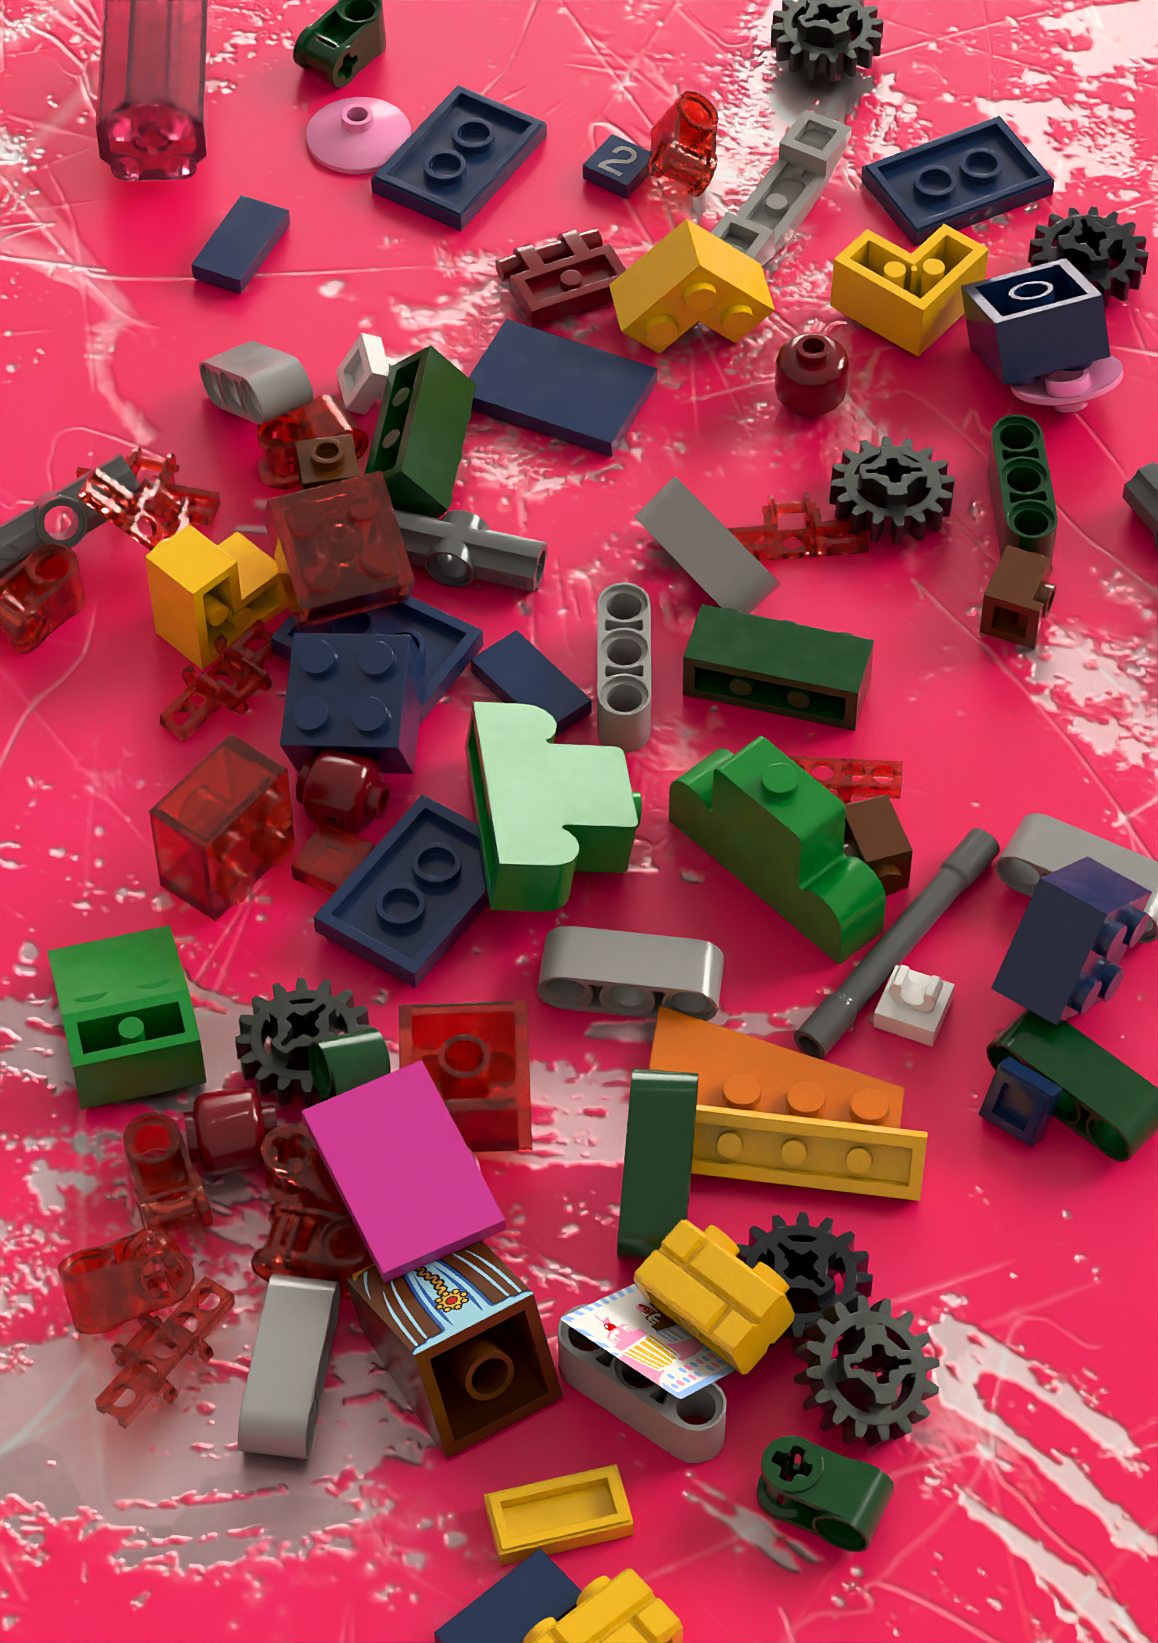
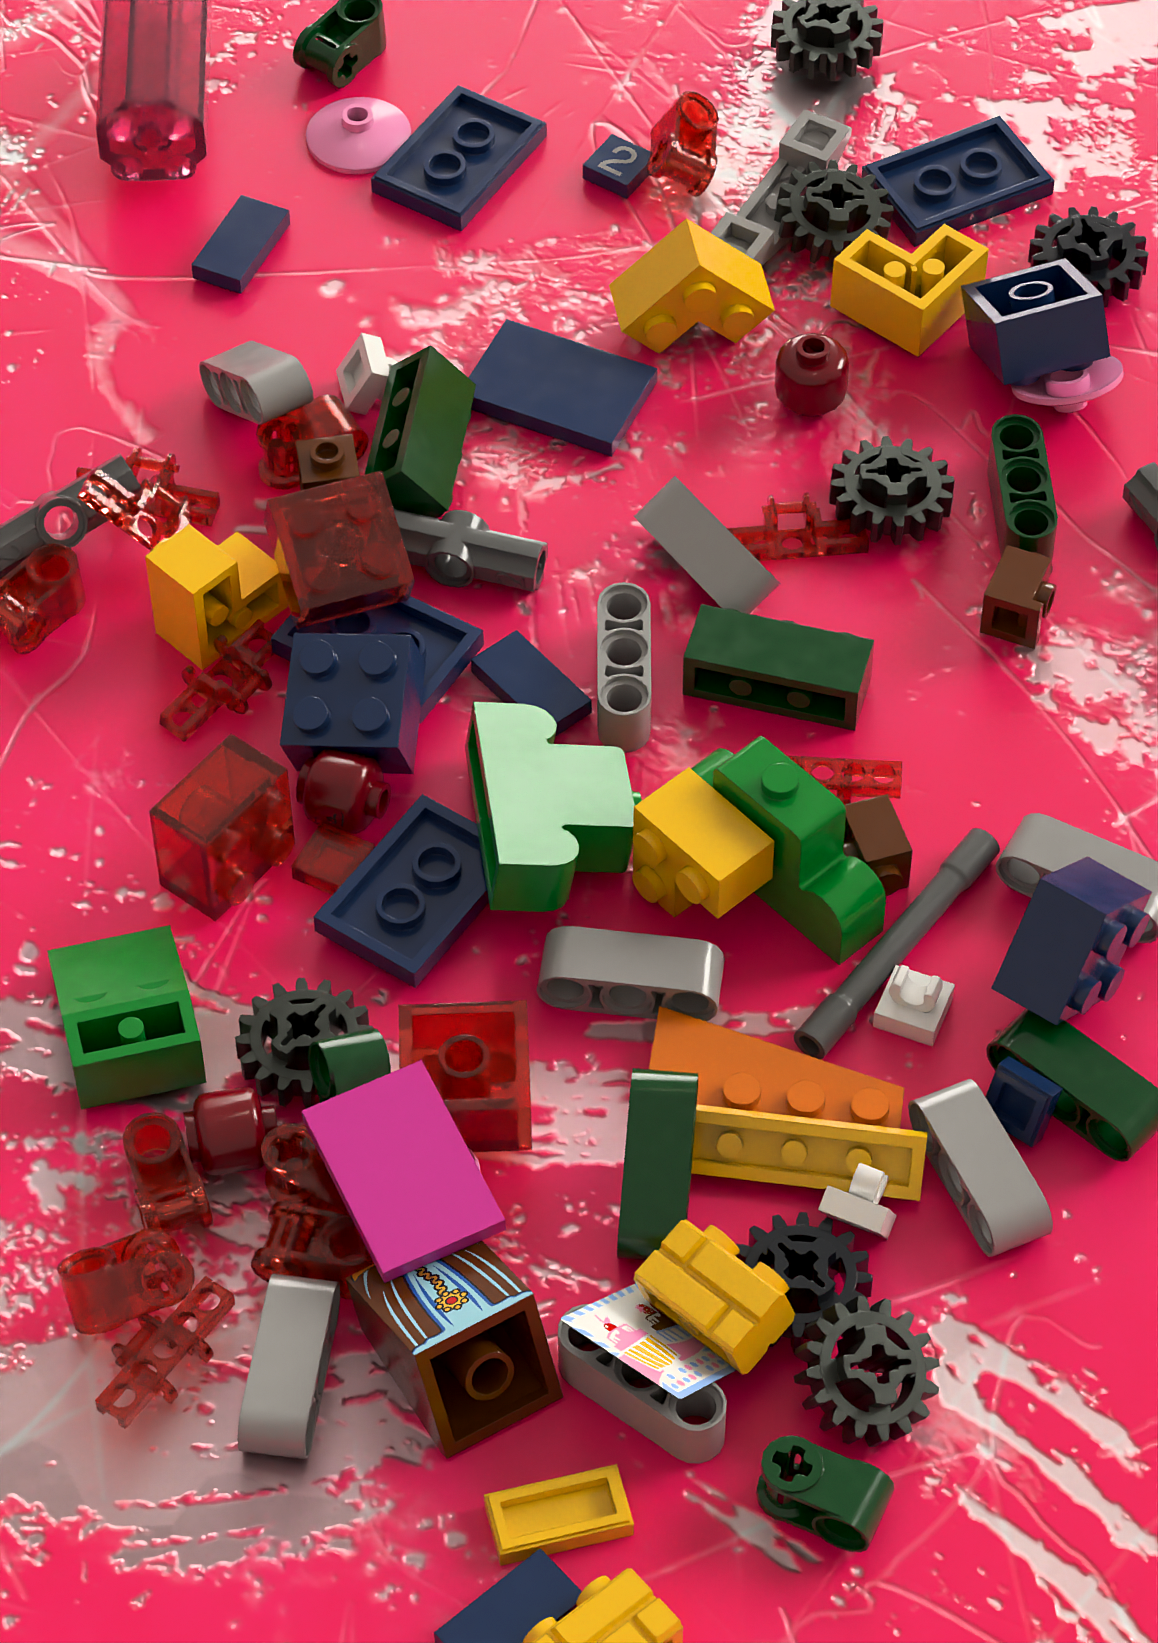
dark red plate [495,228,626,327] -> none
none -> yellow brick [632,767,775,919]
none -> pearl dark grey gear [774,160,894,267]
none -> white tile [818,1163,897,1240]
none -> light grey beam [908,1079,1053,1257]

